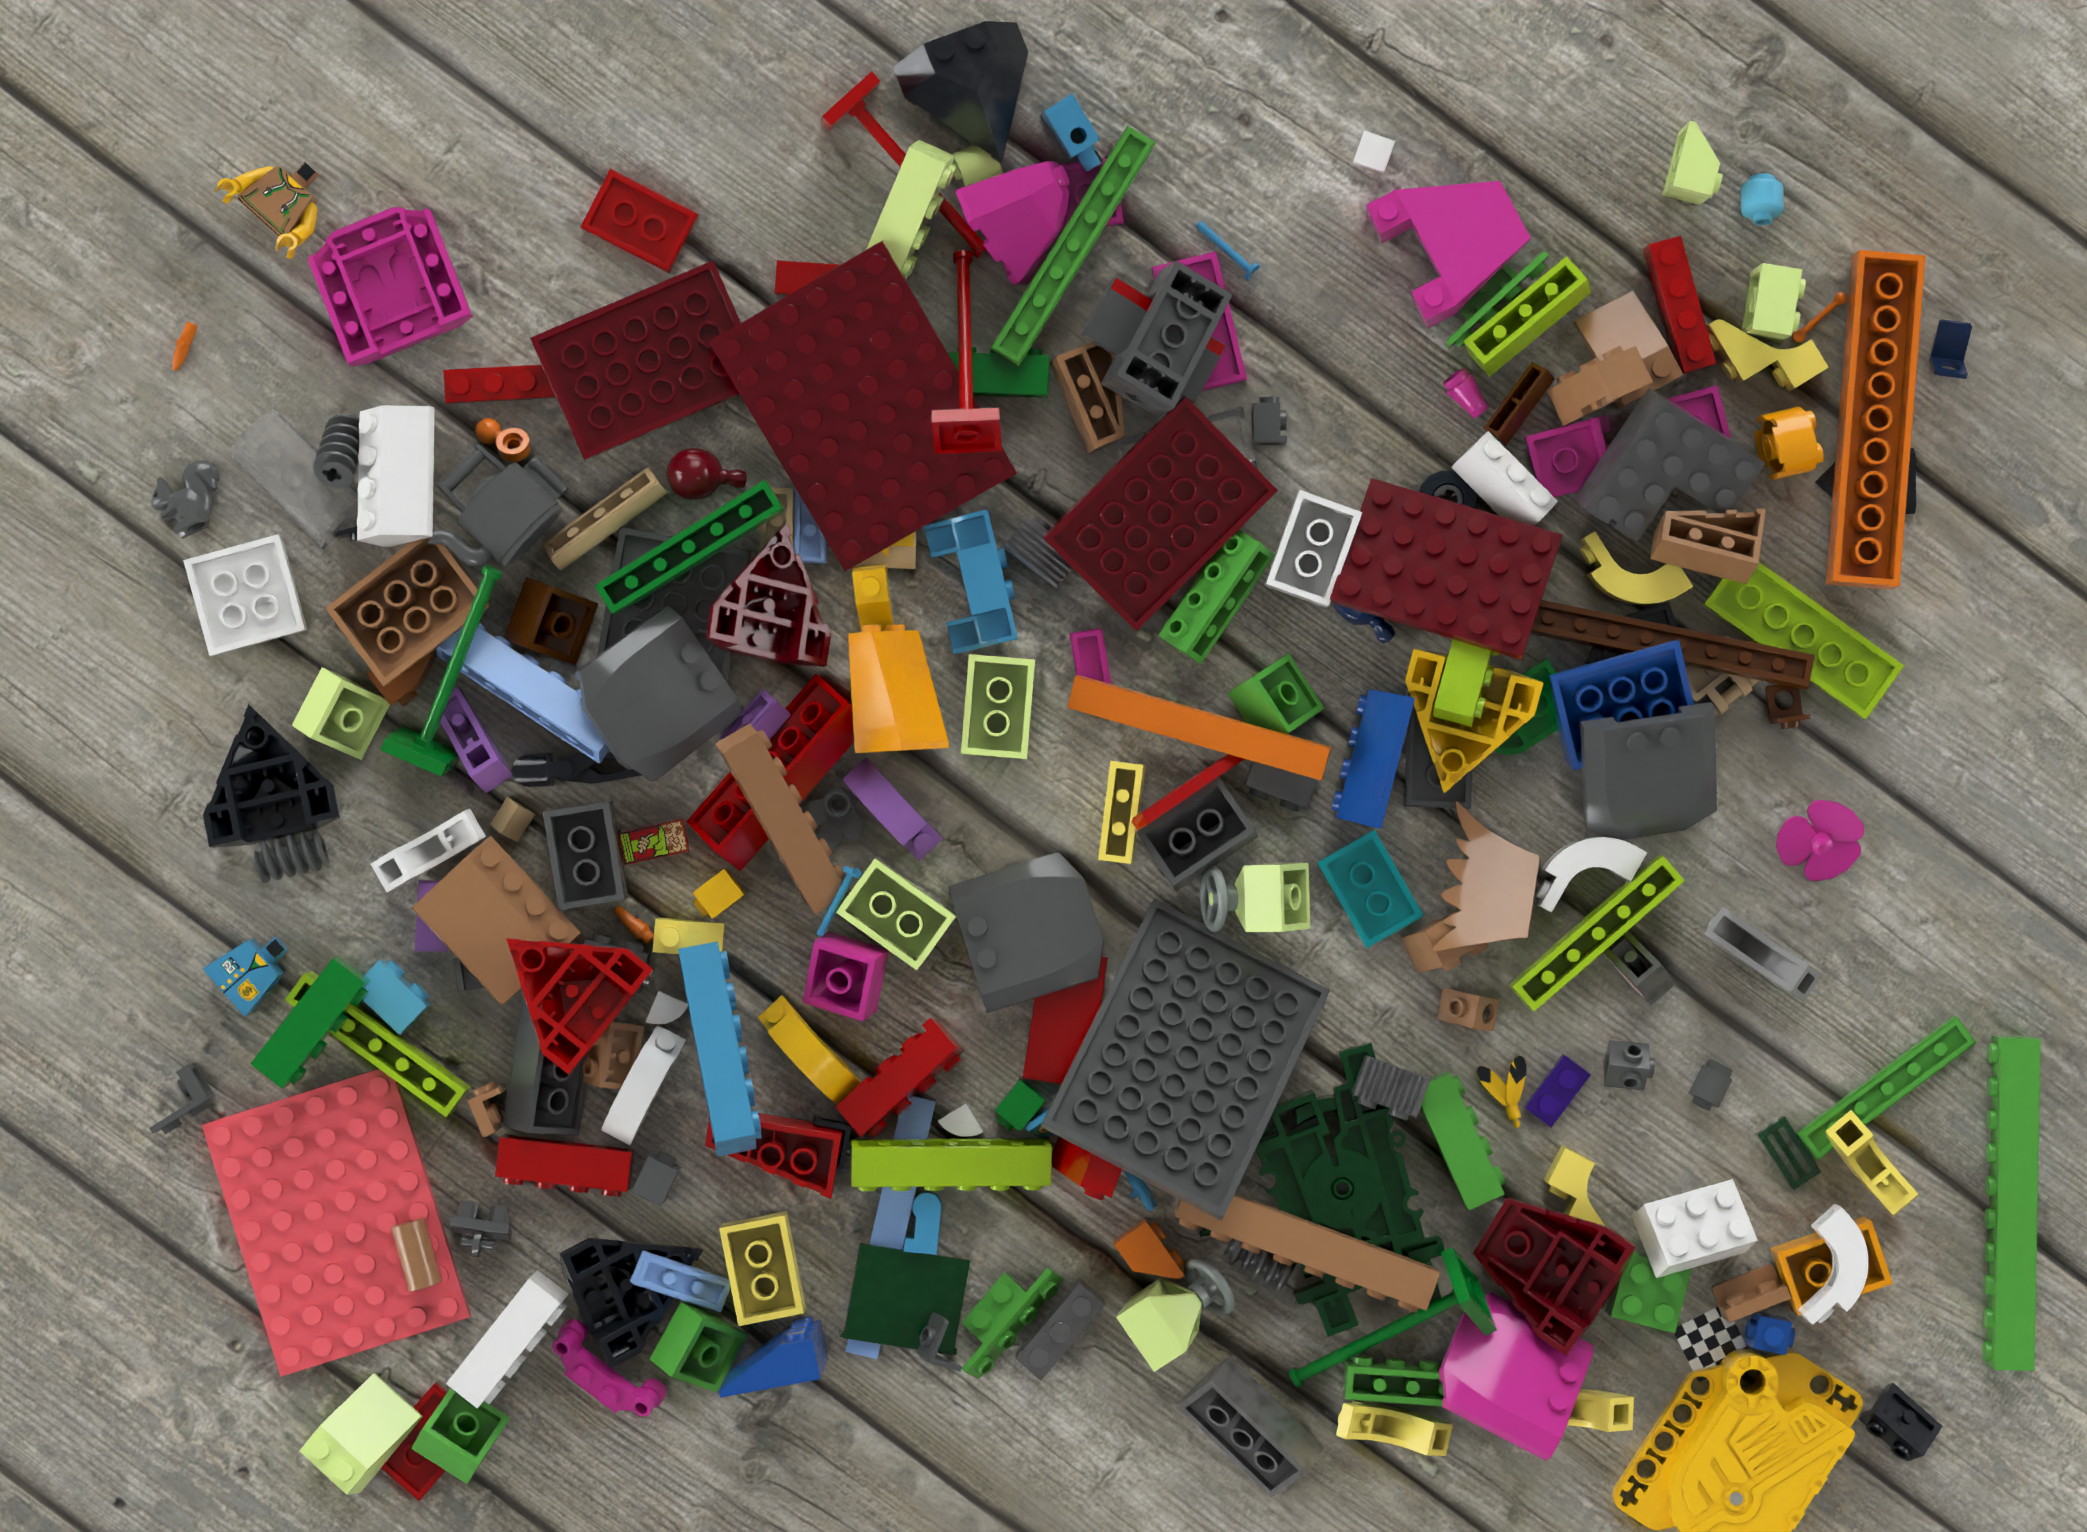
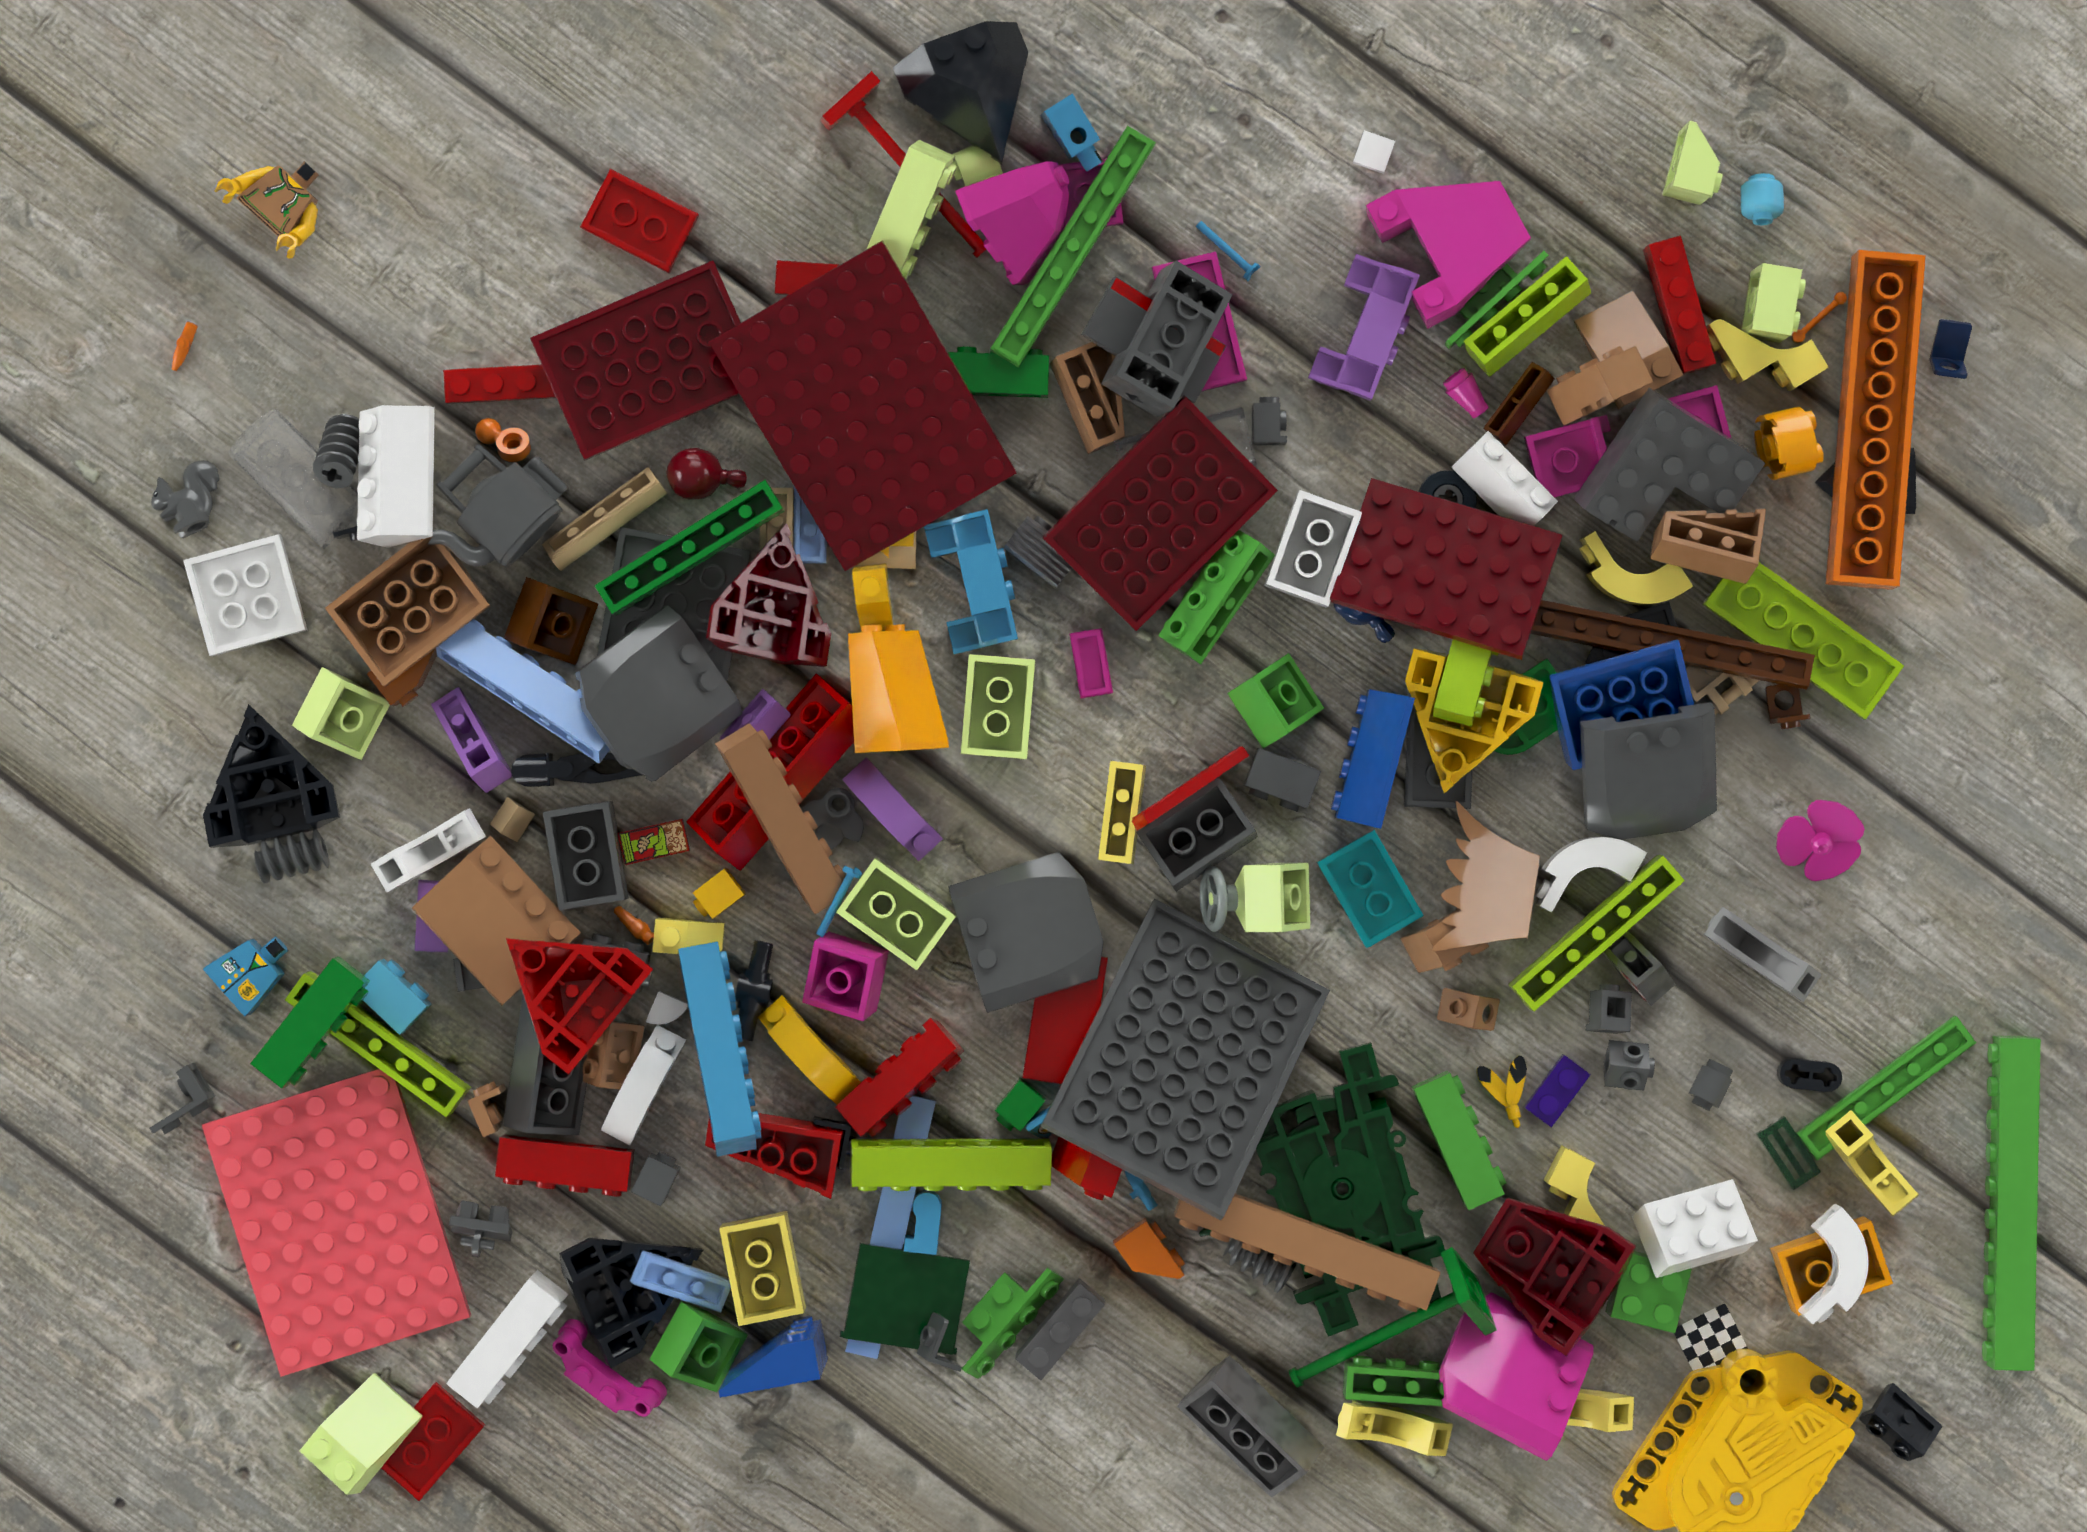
dark pink wedge [307,207,473,367] -> none
green tile [380,565,502,777] -> none
medium nougat brick [391,1217,442,1292] -> none
bright green slope [411,1388,510,1484] -> none
red tile [931,250,1002,454] -> none
white tile [938,1103,983,1137] -> none
orange tile [1067,675,1331,781] -> none
yellowish green piece [1116,1259,1234,1372] -> none
flat silver brick [1352,1055,1430,1120] -> none
medium nougat bracket [1711,1264,1792,1322] -> none
blue brick [1744,1311,1795,1355] -> none
none -> black pin [735,940,773,1041]
none -> medium lavender bracket [1308,254,1420,401]
none -> dark grey brick [1586,984,1632,1034]
none -> black beam [1777,1058,1842,1092]

